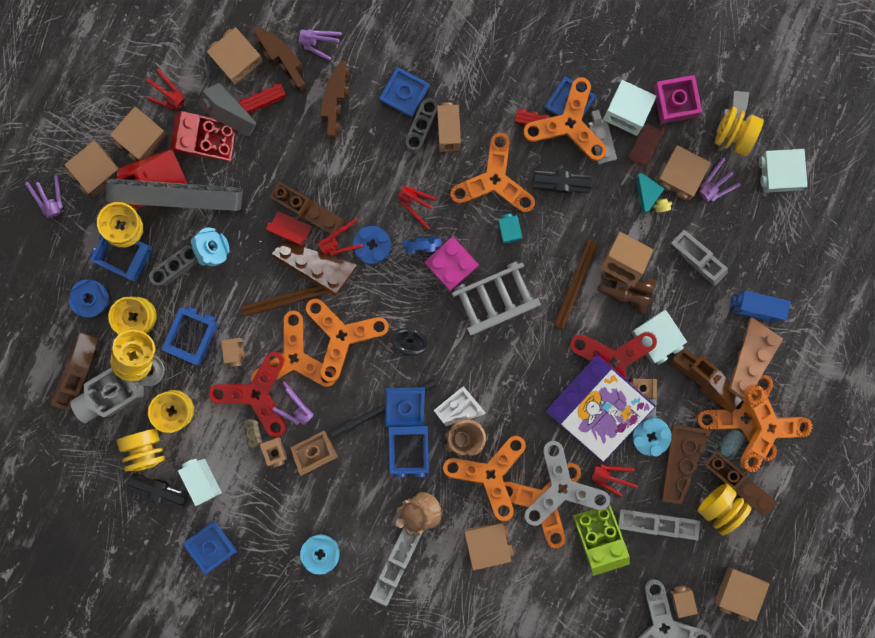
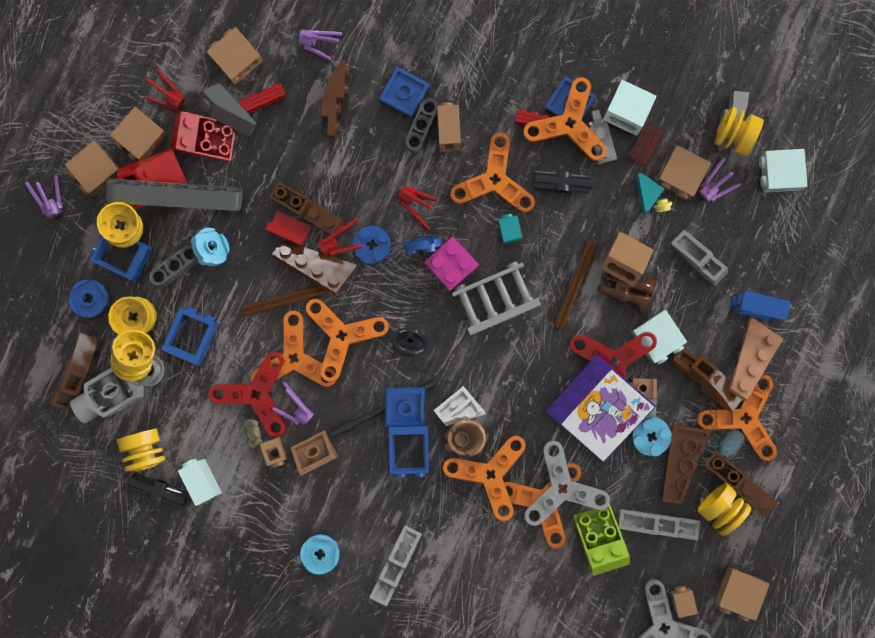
yellow wheel [148,390,194,433] -> none
blue plate [183,520,237,575] -> none
medium nougat brick [221,338,245,367] -> none
reddish brown slope [253,26,307,92] -> none
medium nougat hair [395,492,441,536] -> none
medium nougat piece [464,521,514,570] -> none
red plant [592,464,638,497] -> none
dark pink brick [653,75,702,124] -> none
orange piece [740,385,813,472] -> none

